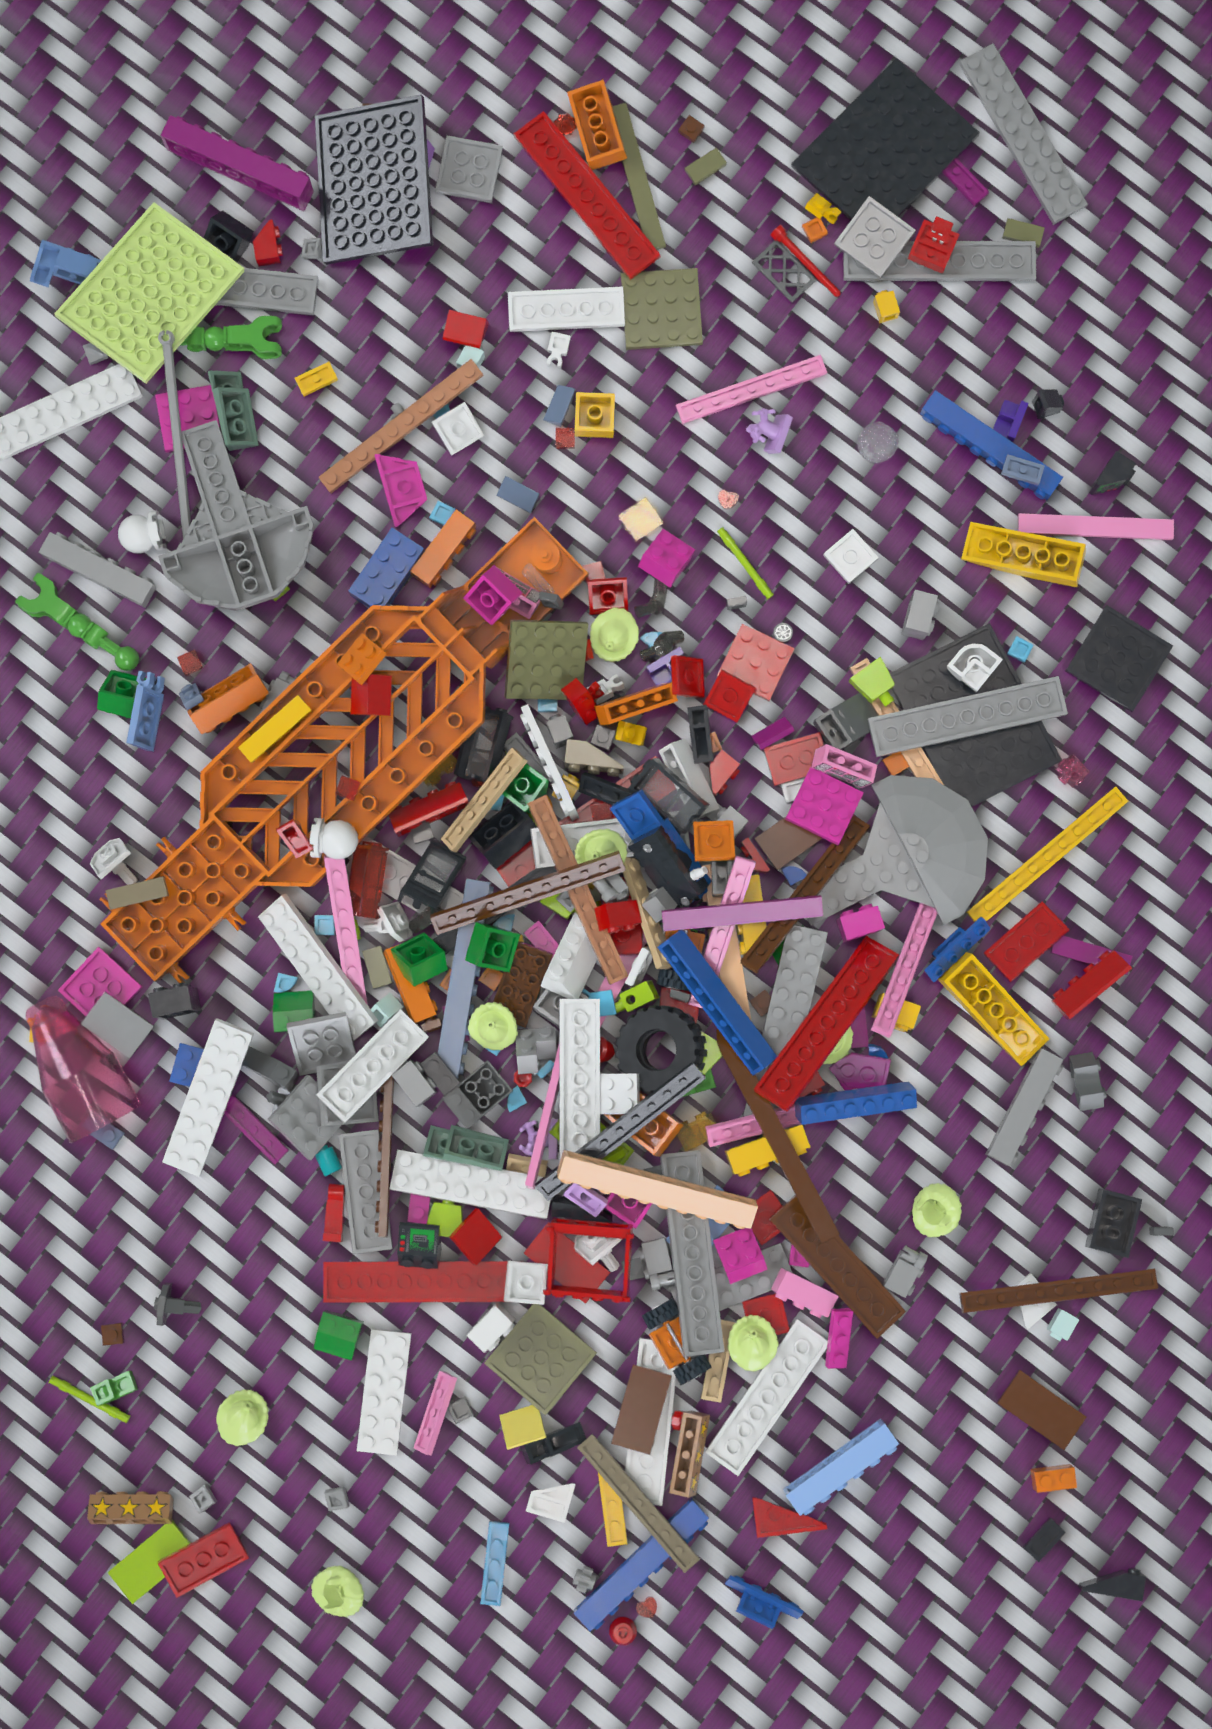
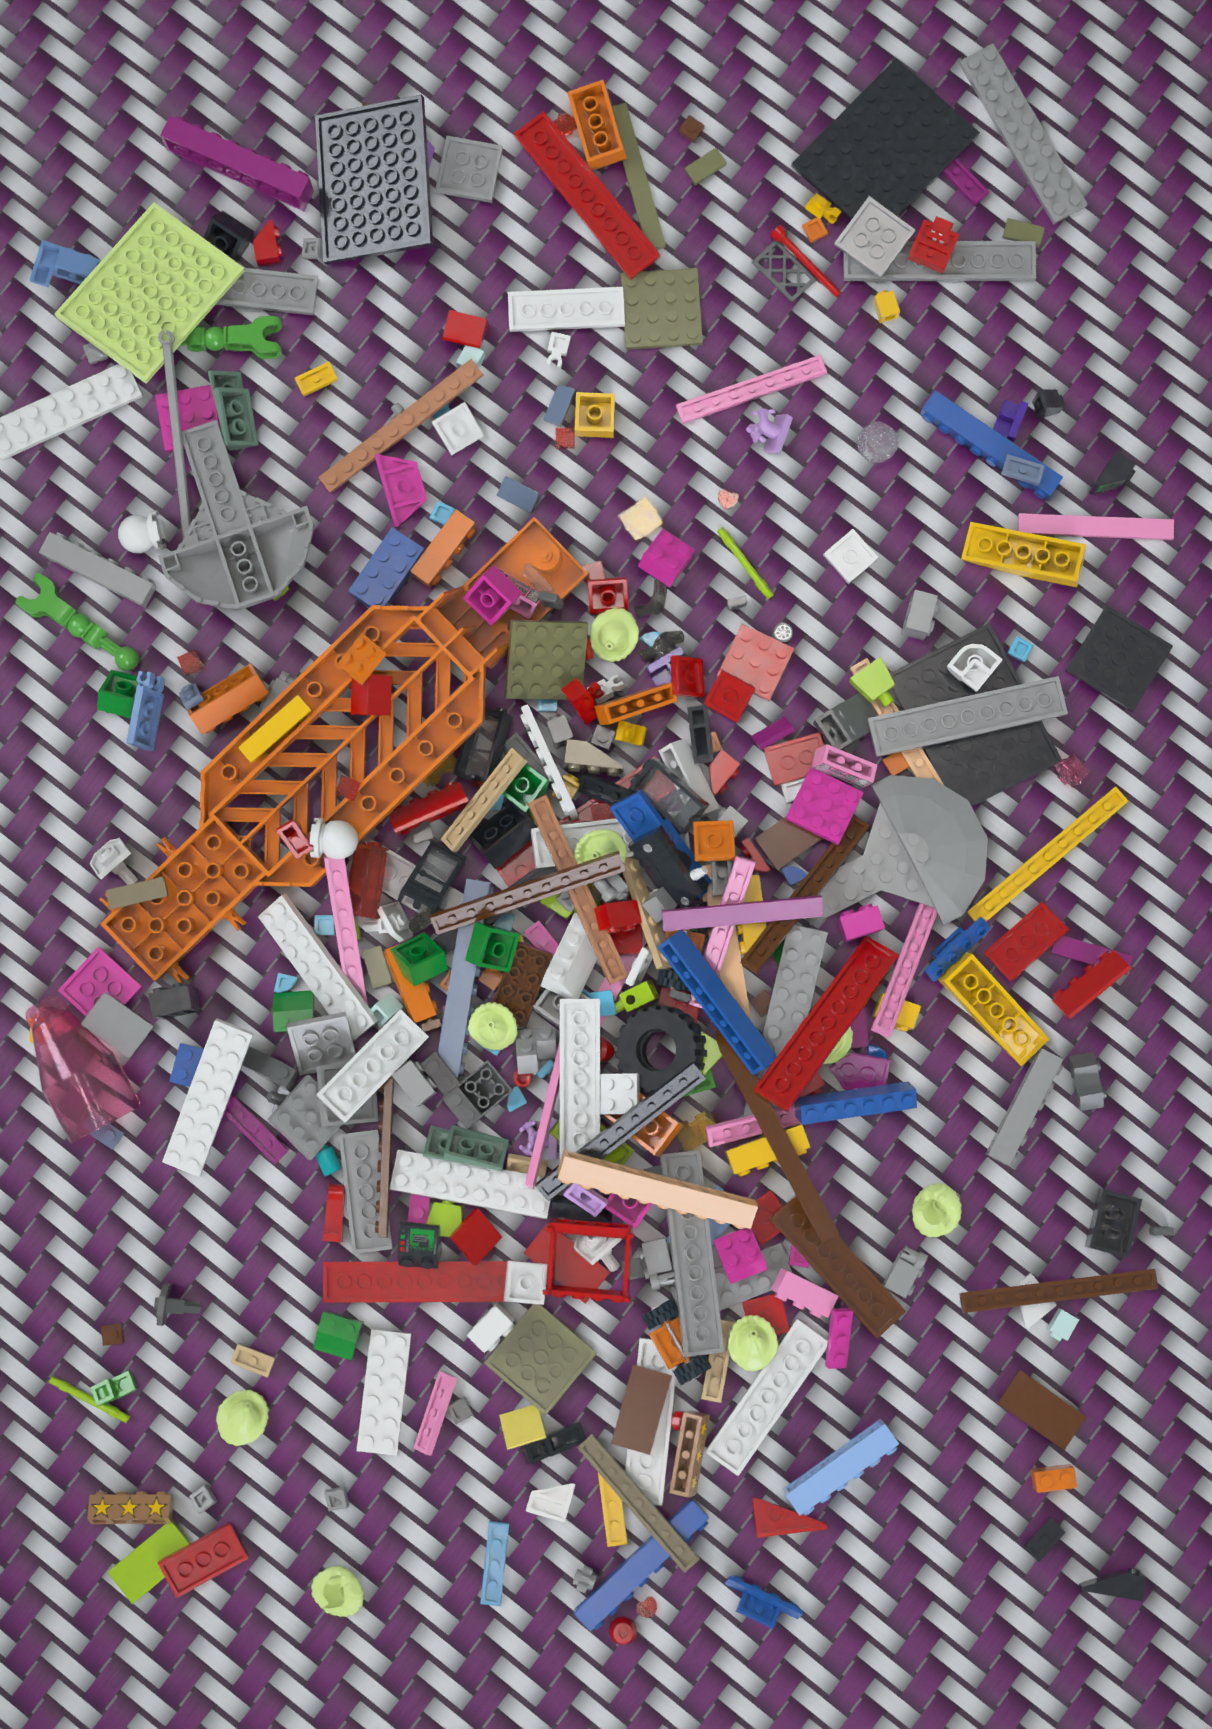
none -> tan plate [230,1344,276,1377]

